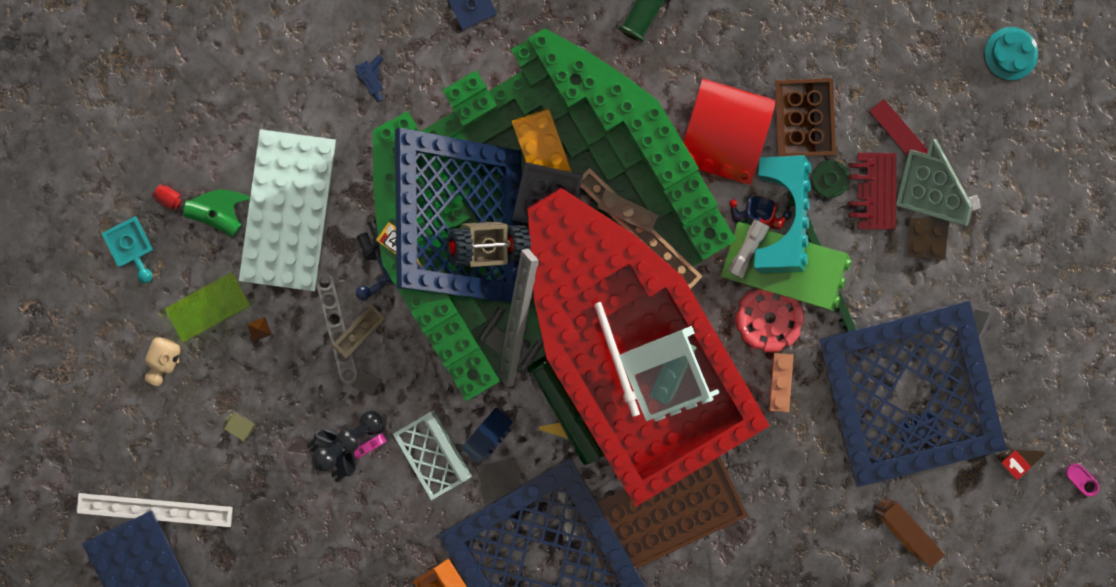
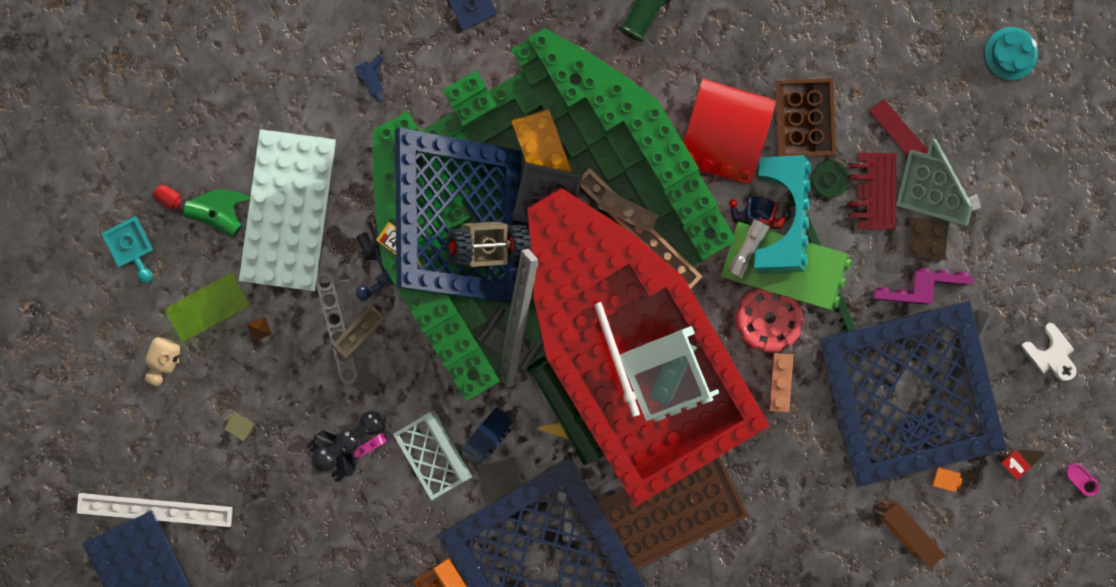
none -> magenta bracket [870,268,974,305]
none -> orange brick [931,467,962,492]
none -> white piece [1021,322,1076,381]

